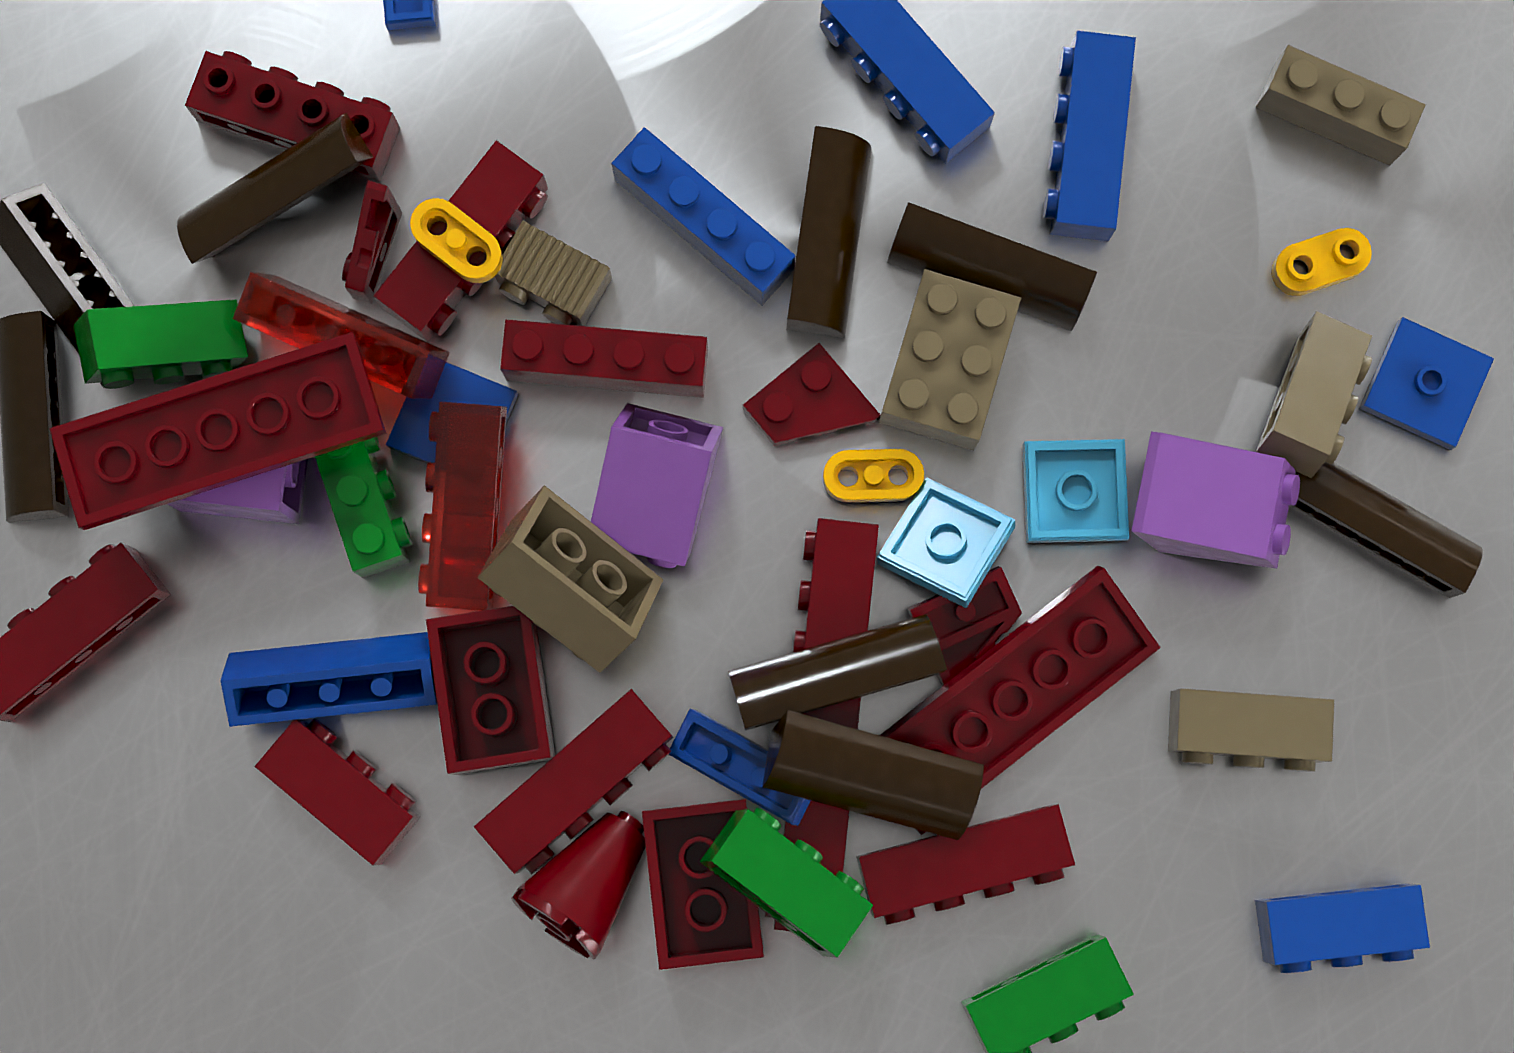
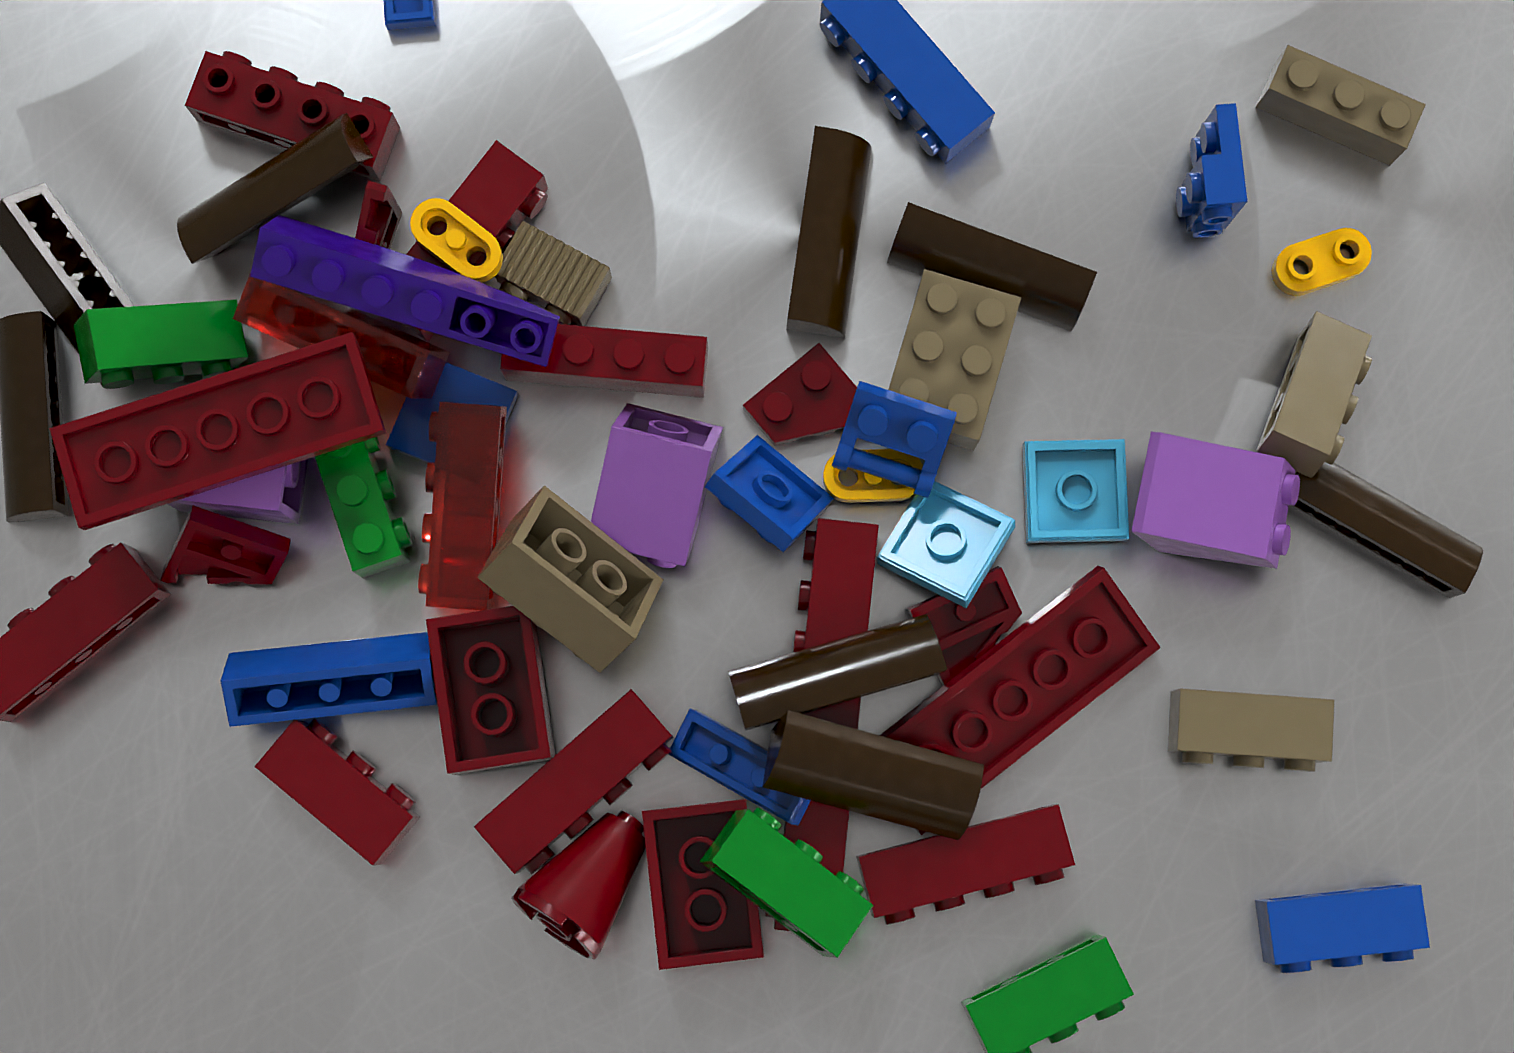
blue brick [611,127,796,306] -> none
blue brick [1043,30,1136,242] -> none
blue plate [1359,317,1494,450] -> none
none -> dark red wing [160,505,291,585]
none -> dark purple slope [250,215,560,367]
none -> blue plate [704,435,834,552]
none -> blue plate [832,381,957,498]
none -> blue plate [1176,103,1248,238]

